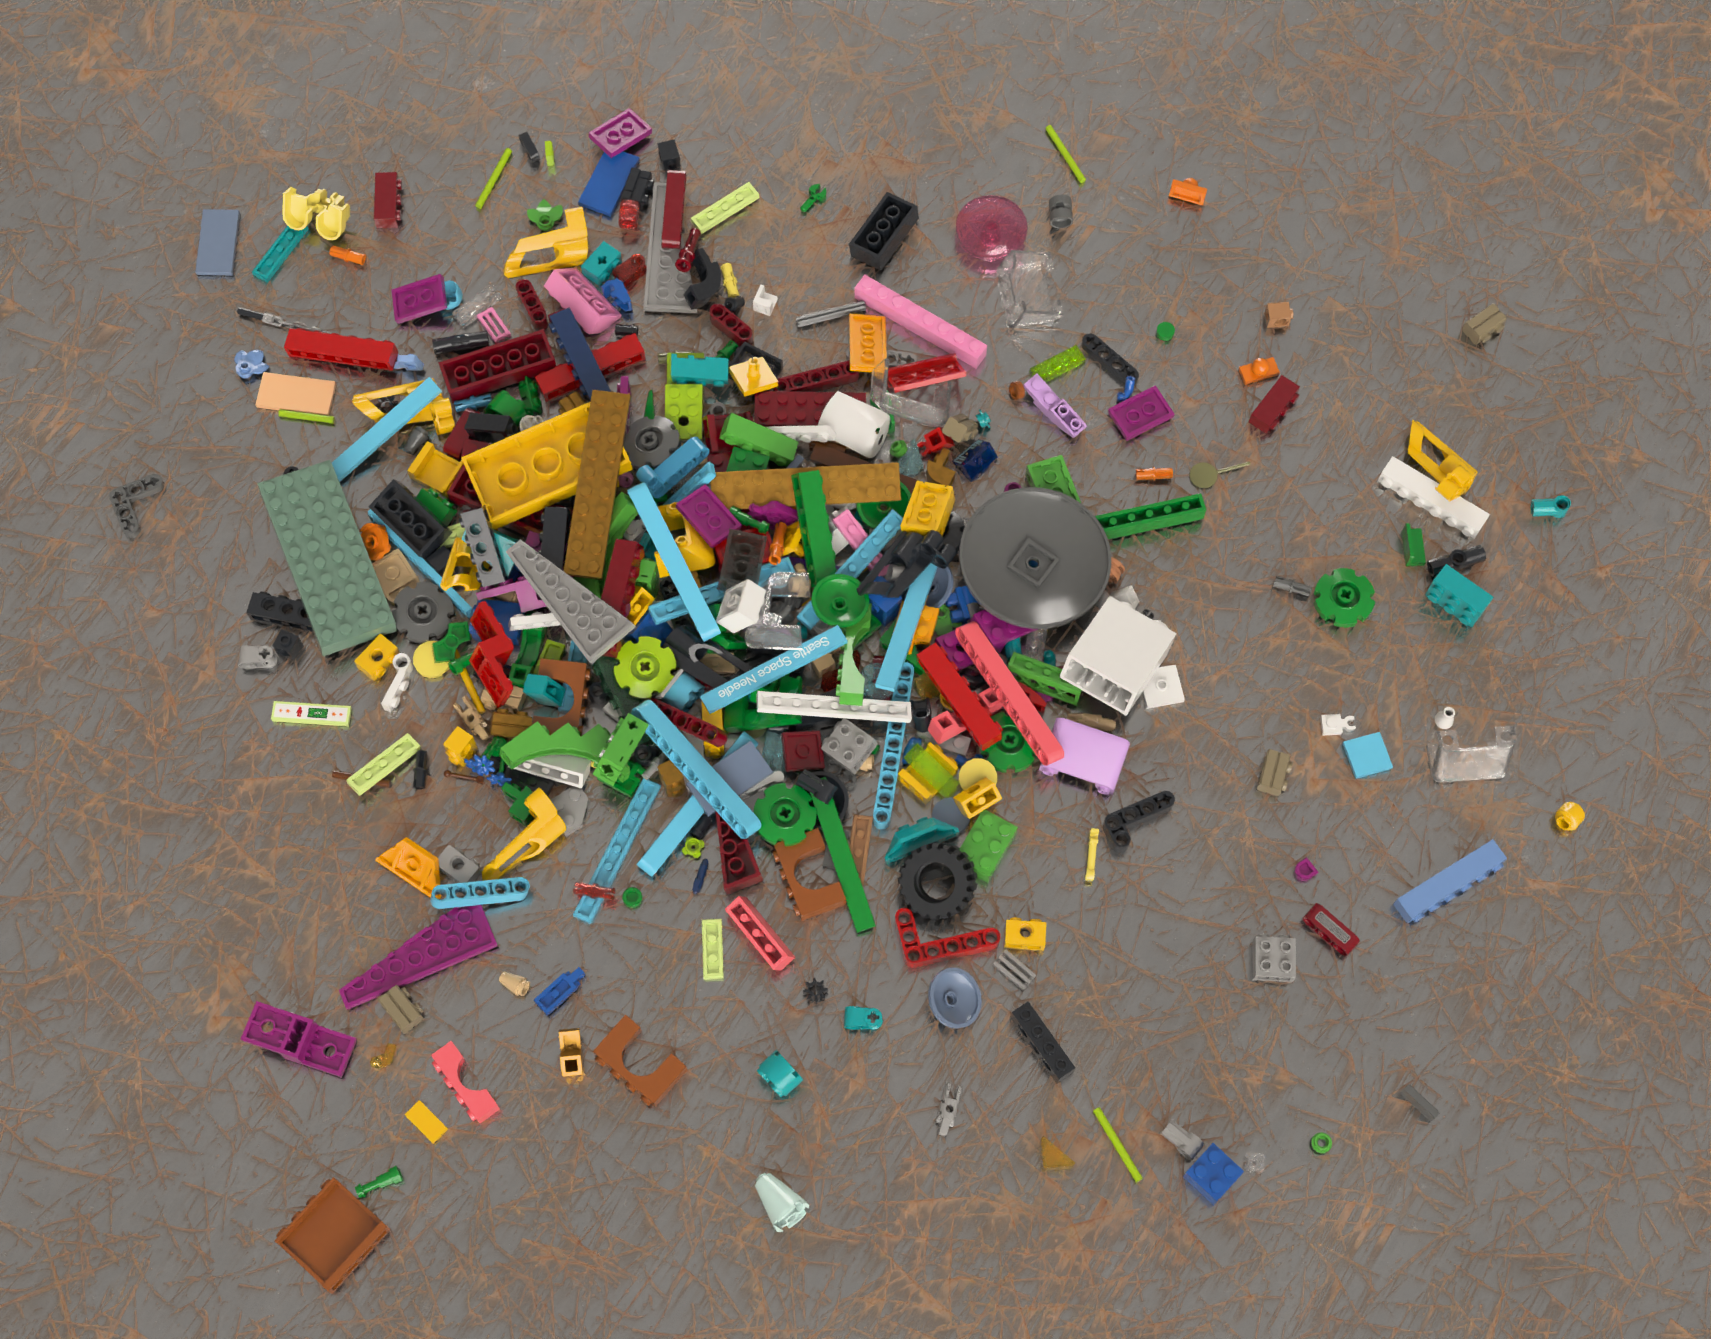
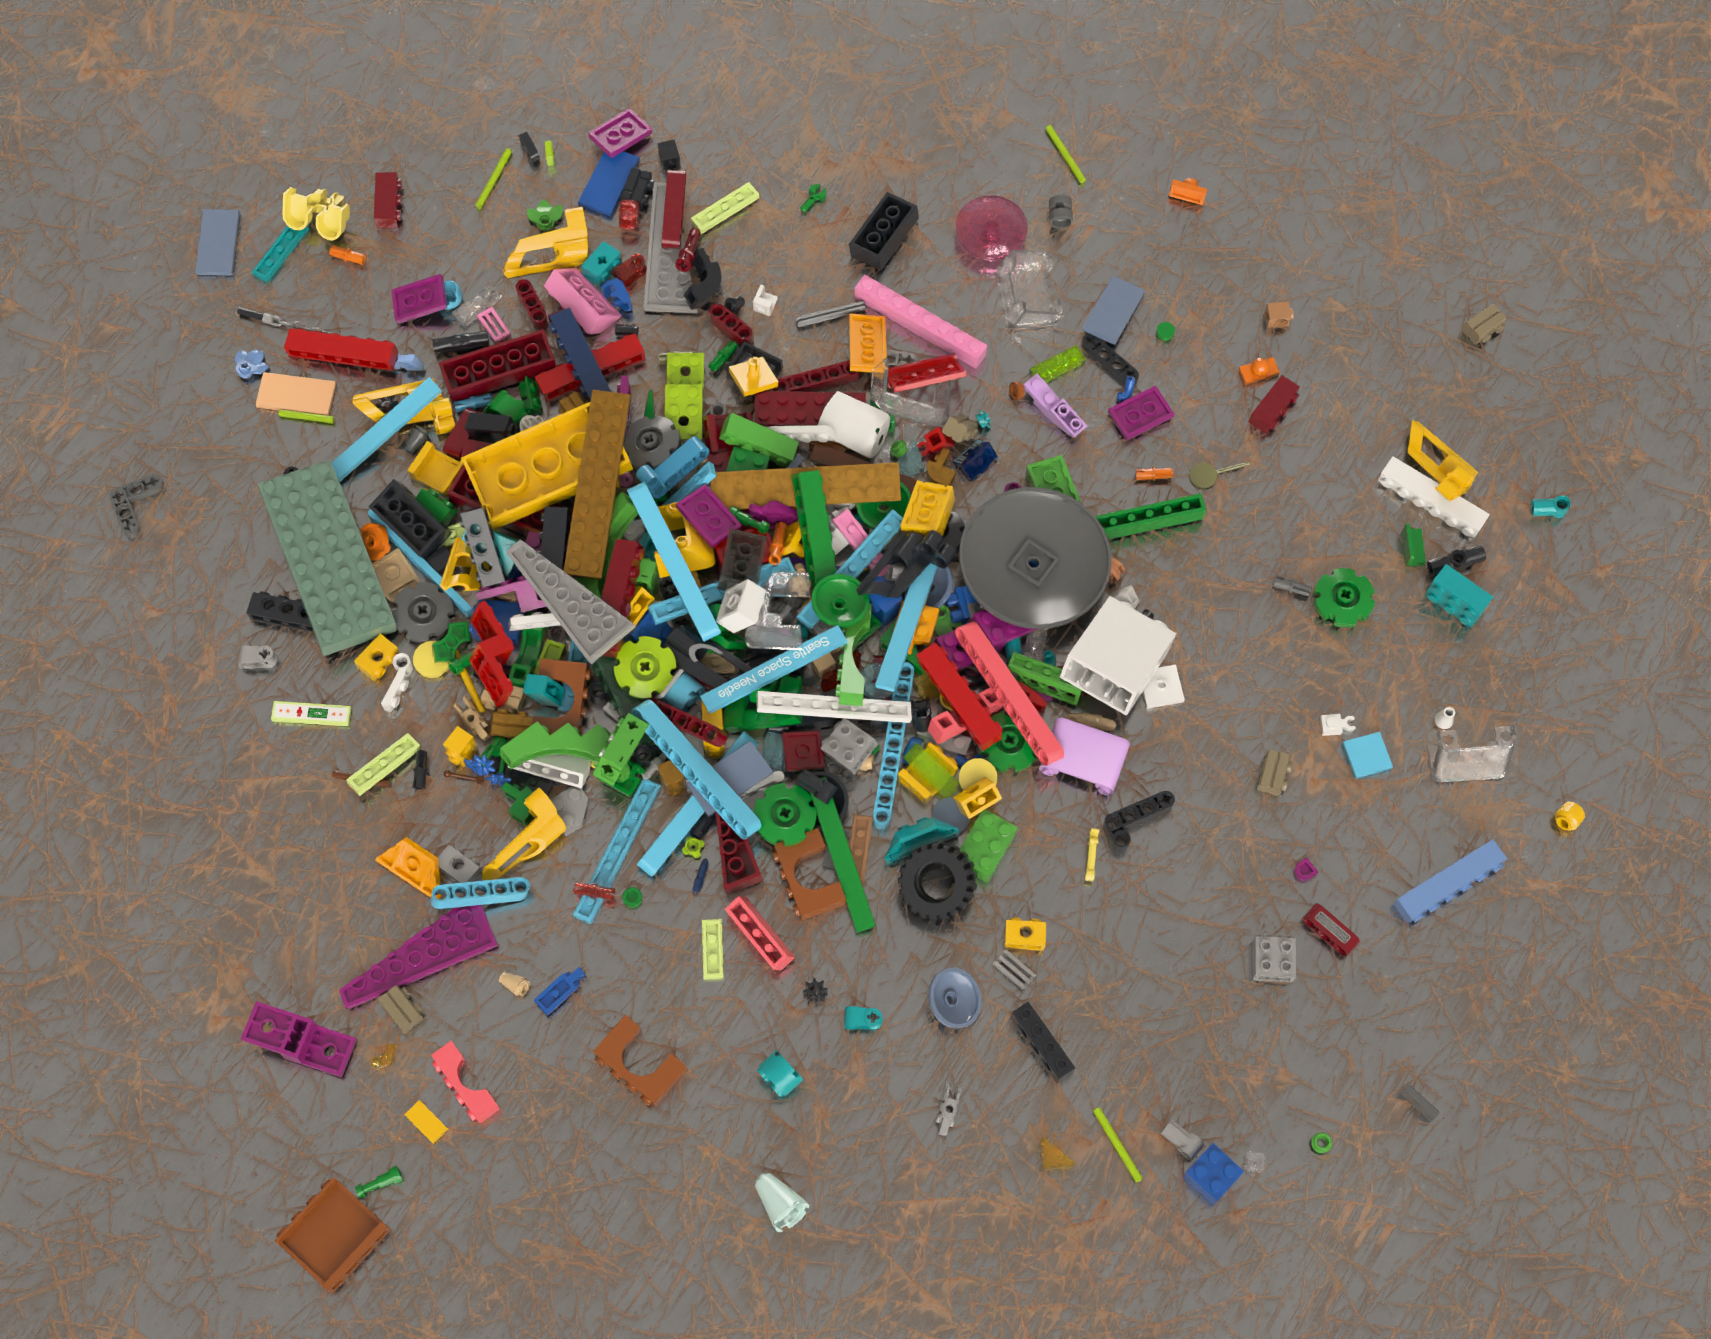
black brick [272,629,303,660] -> none
brick [559,1028,583,1077] -> none
teal wedge [671,353,729,387] -> none
light yellow pin [720,263,740,298] -> none
red beam [895,908,1001,968] -> none
none -> sand blue tile [1082,275,1145,345]

